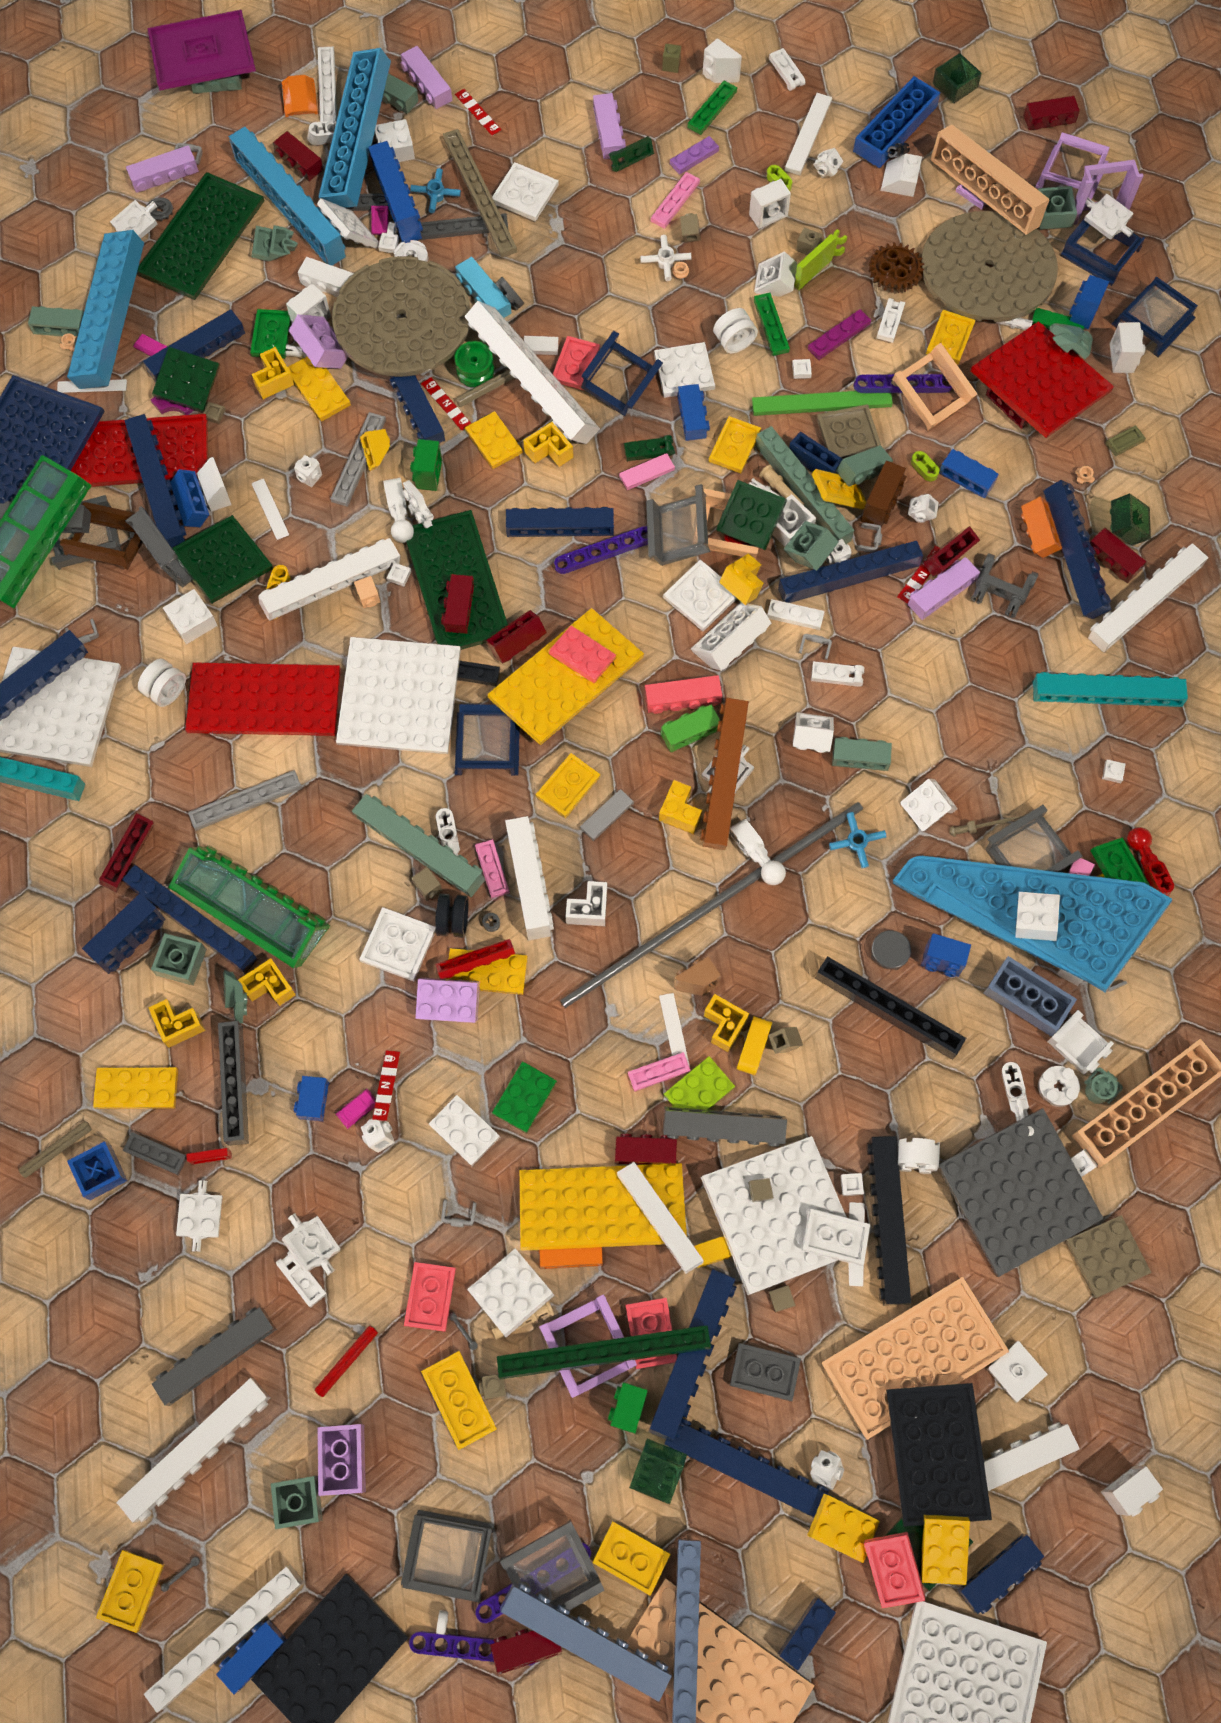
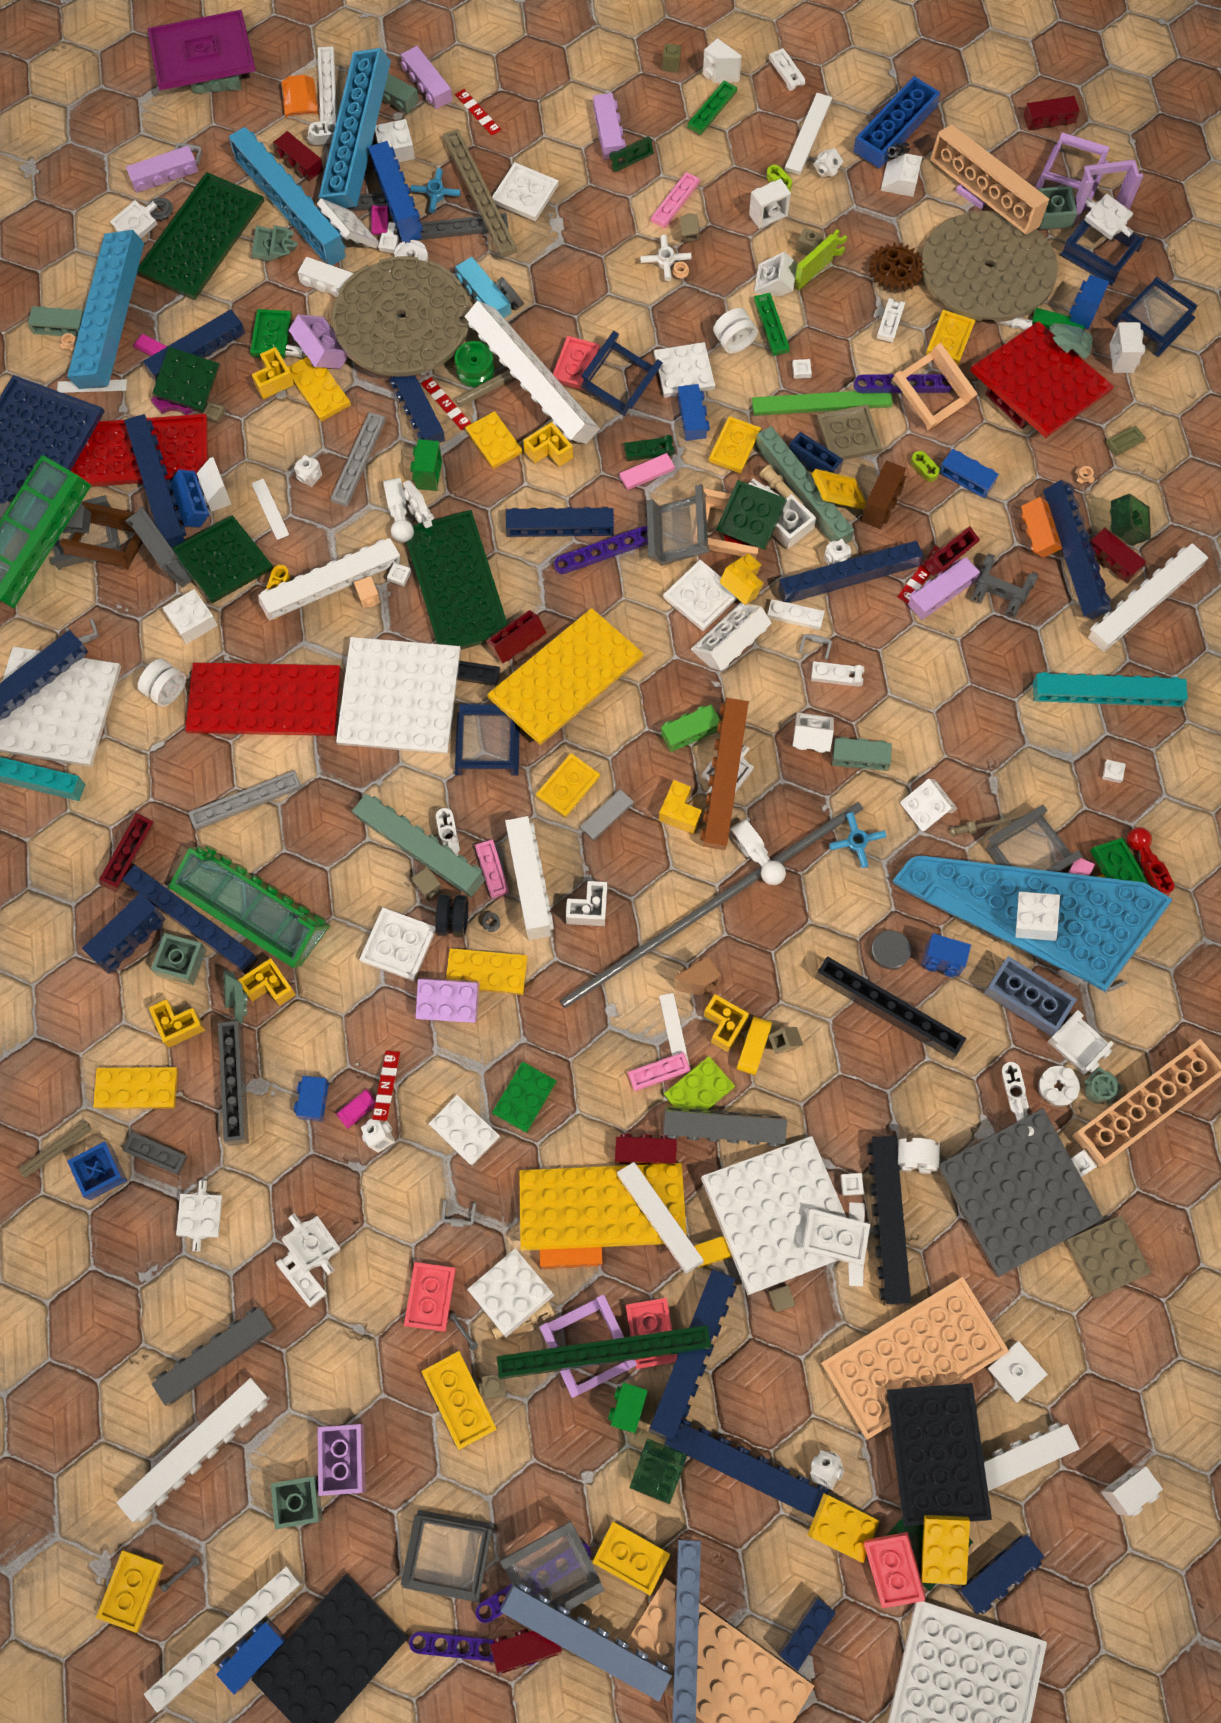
red tile [186,1148,232,1165] -> none
white brick [286,284,331,324] -> none
red axle [314,1326,378,1397] -> none
yellow slope [360,429,390,471] -> none
red plate [435,939,515,980] -> none
white tile [436,1610,448,1635] -> none
dark red brick [441,574,474,634] -> none
white tile [524,336,559,355] -> none
coral plate [549,626,616,683] -> none
coral brick [645,675,722,714] -> none
medium lavender plate [670,136,719,175] -> none
dark grey plate [730,1343,801,1402] -> none
dark tan tile [748,1178,774,1203] -> none
sand green brick [784,521,839,571] -> none
magenta plate [808,309,871,360] -> none
sand green brick [836,445,893,486] -> none
light grey piece [857,523,882,553] -> none
white brick [908,494,939,523] -> none
clear green brick [932,53,982,104] -> none

